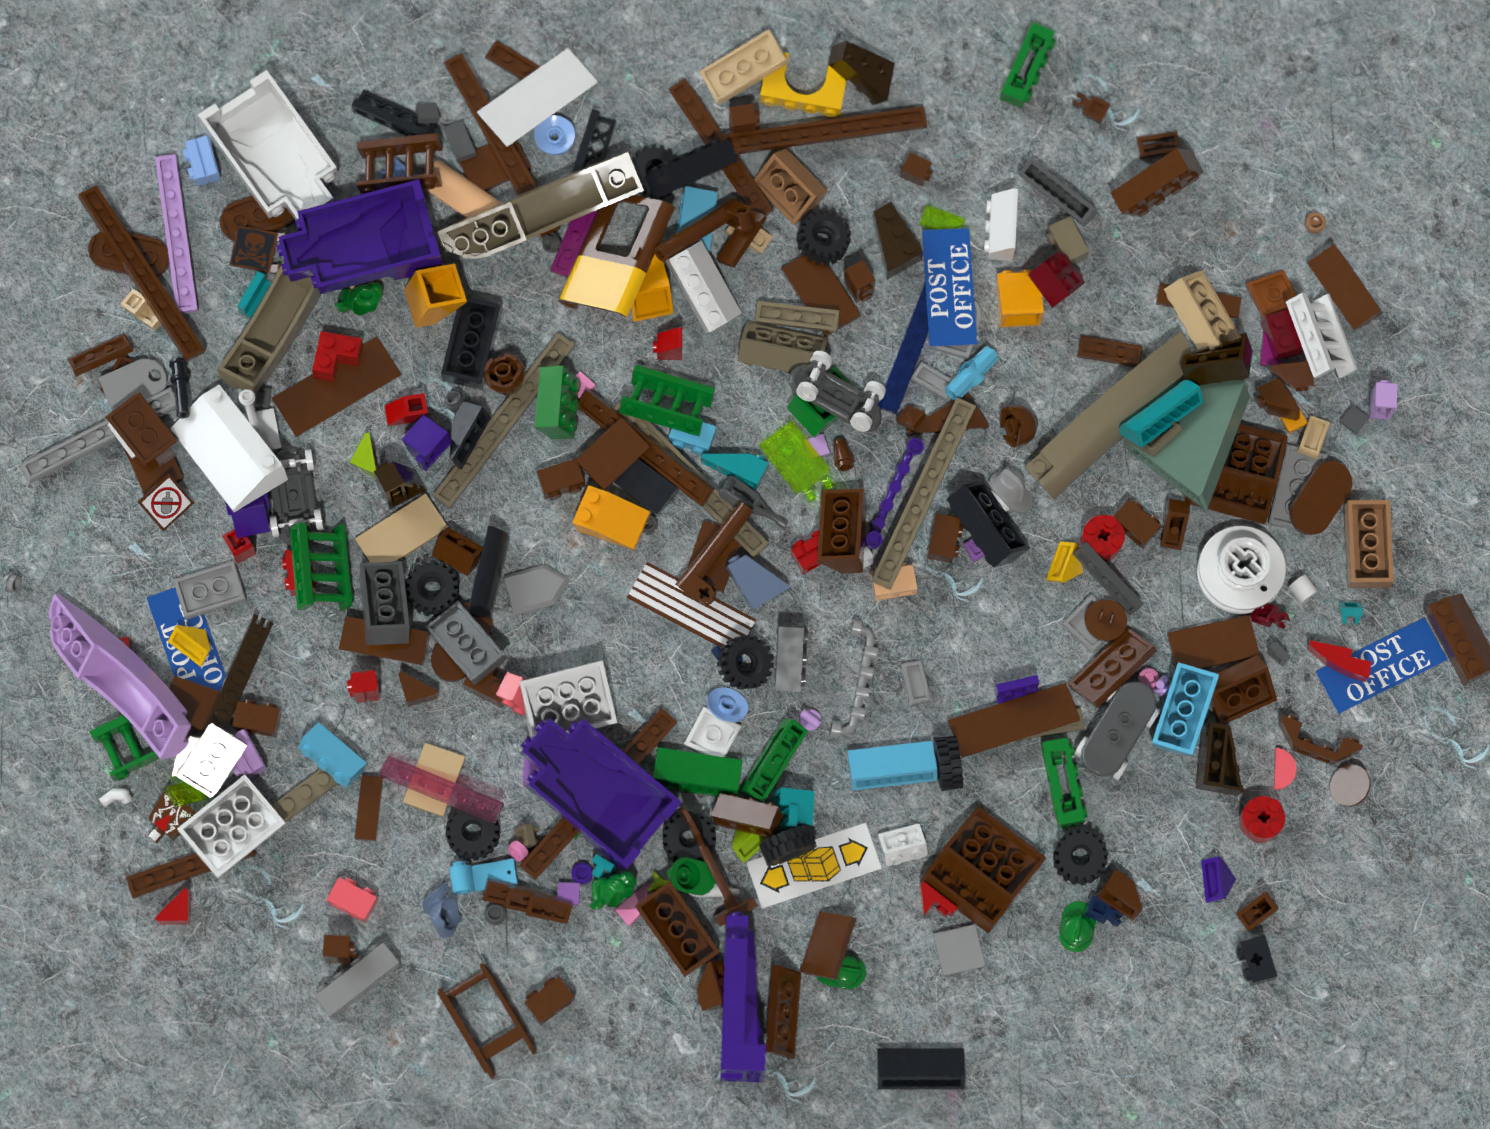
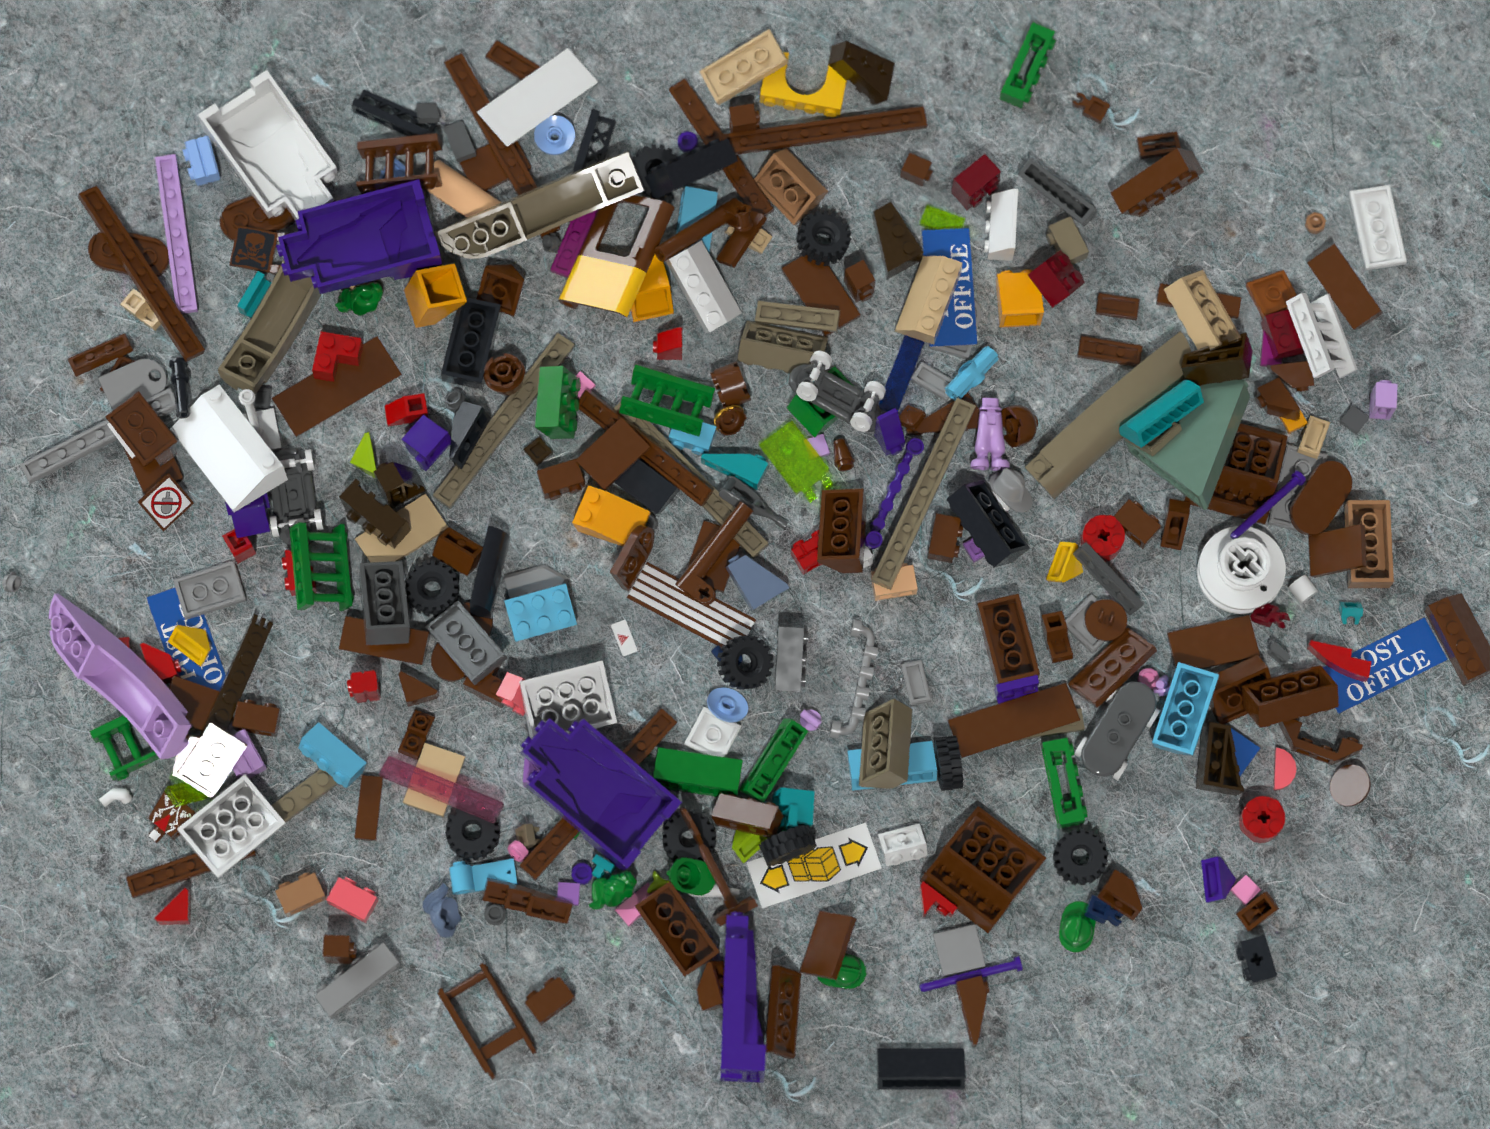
none -> red slope [140,643,182,684]
none -> medium nougat brick [275,872,327,918]
none -> dark brown wedge [339,478,411,549]
none -> reddish brown slope [398,710,435,760]
none -> reddish brown slope [477,264,525,317]
none -> medium azure brick [504,583,577,642]
none -> dark brown tile [523,437,553,466]
none -> reddish brown tile [610,525,654,592]
none -> white sticker [611,620,637,656]
none -> dark purple tile [677,131,698,153]
none -> reddish brown brick [710,361,751,407]
none -> reddish brown hair [714,404,747,436]
none -> dark tan slope [859,699,912,789]
none -> dark purple slope [874,408,905,456]
none -> tan slope [895,256,962,345]
none -> dark purple bar [920,956,1023,992]
none -> dark red brick [951,154,1001,210]
none -> reddish brown slope [955,976,990,1048]
none -> lavender piece [970,398,1010,471]
none -> reddish brown brick [976,593,1040,685]
none -> reddish brown brick [1042,611,1073,663]
none -> reddish brown tile [1095,293,1140,320]
none -> dark purple bar [1230,471,1306,540]
none -> bright pink tile [1230,875,1261,906]
none -> blue tile [1231,728,1260,776]
none -> reddish brown brick [1242,665,1339,728]
none -> reddish brown tile [1309,524,1367,578]
none -> white plate [1348,185,1407,271]

